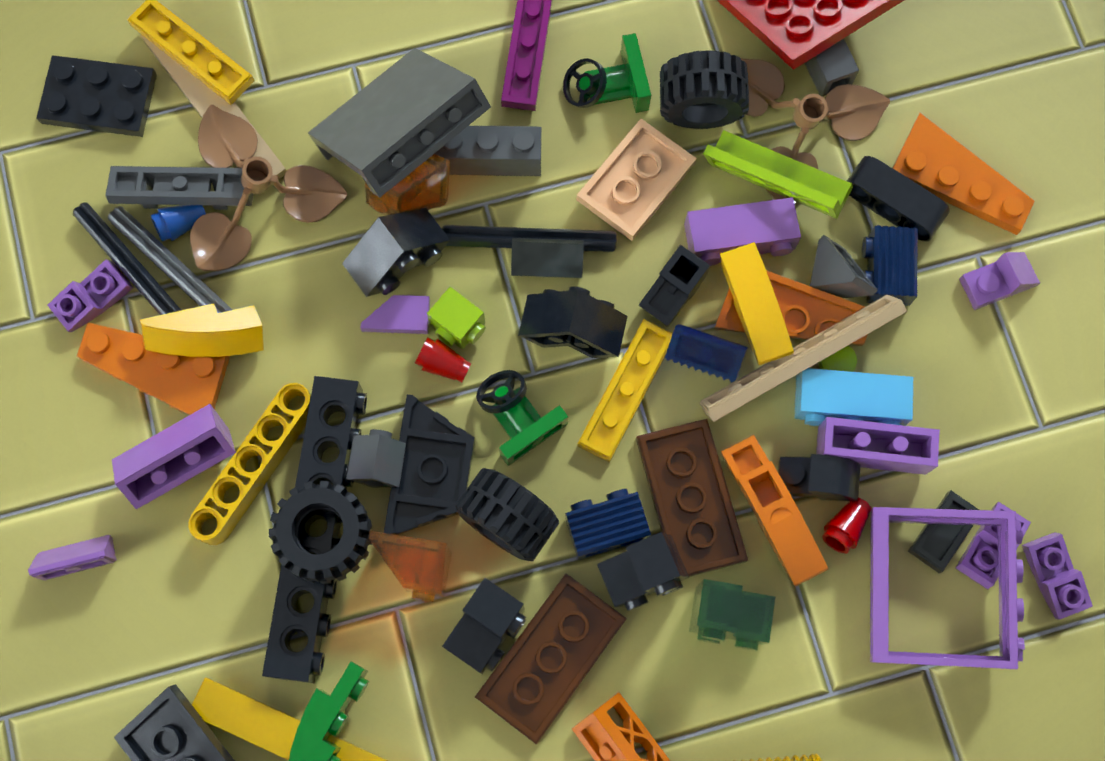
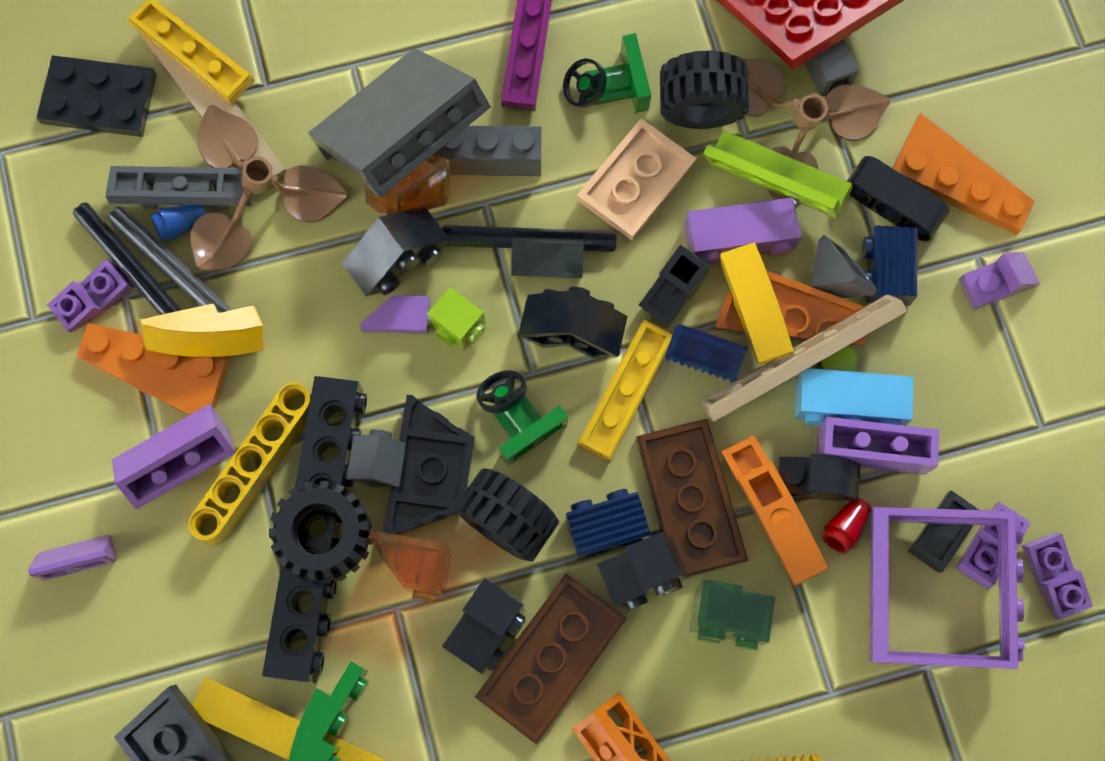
red cone [415,337,472,383] -> none

